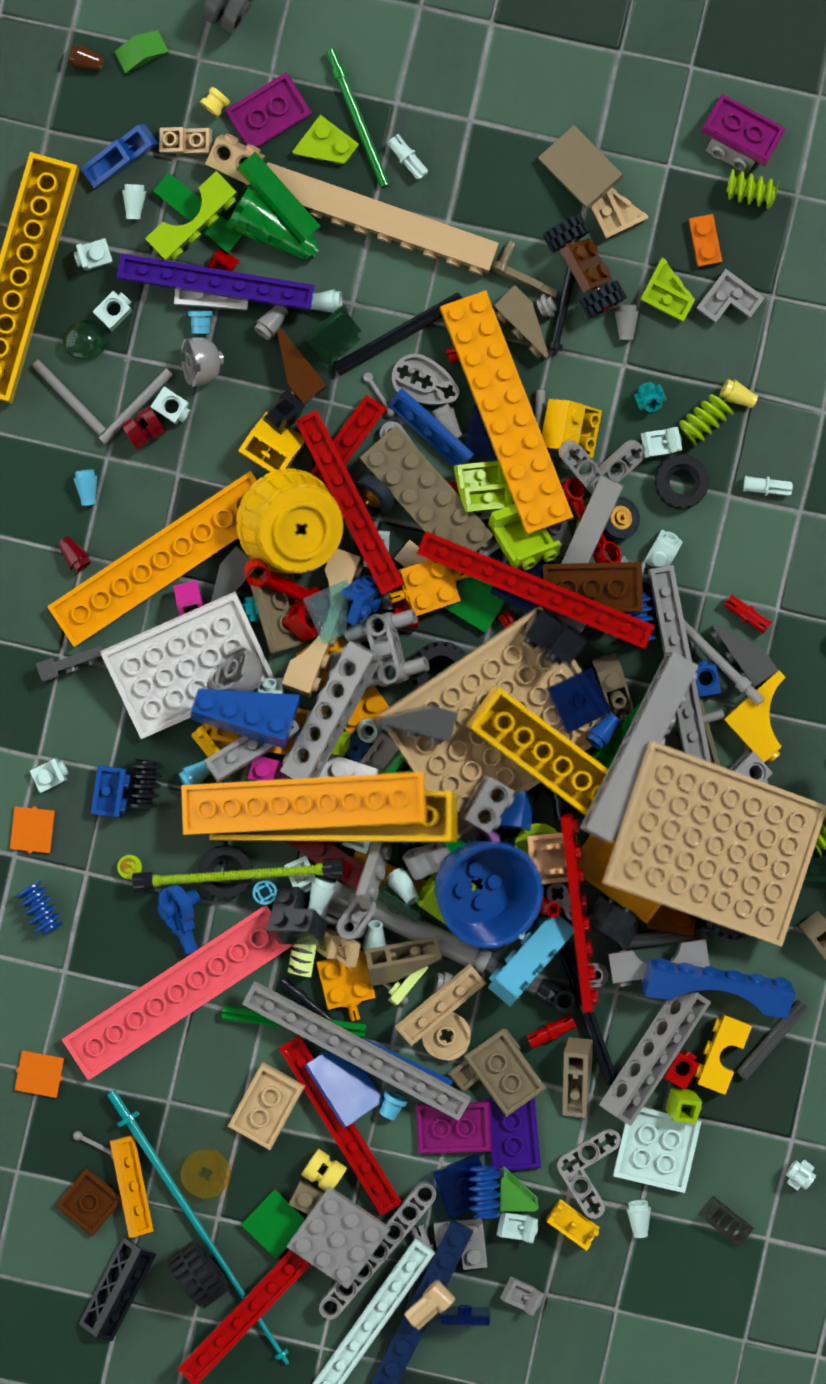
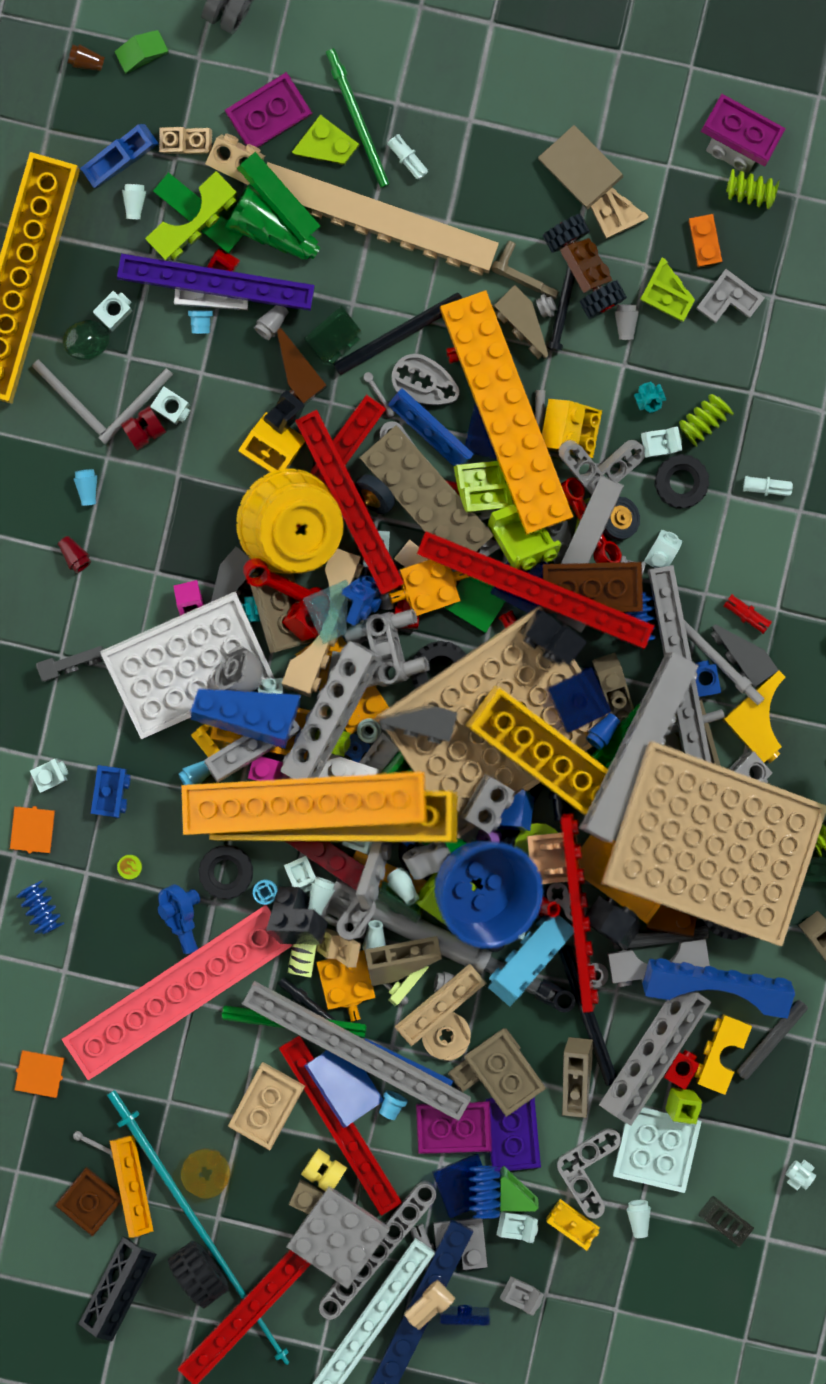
light orange plate [47,471,257,647] -> none
light aqua bracket [74,238,113,271] -> none
black piece [126,758,164,810] -> none
lime hose [132,858,344,892] -> none
light grey cylinder [181,337,224,387] -> none
light yellow wheel [200,87,231,117] -> none
green tile [241,1189,306,1258] -> none
light aqua cone [311,289,343,313] -> none
light grey cone [431,403,462,438] -> none
red pin [527,1013,577,1049] -> none
light yellow cone [720,379,758,409] -> none

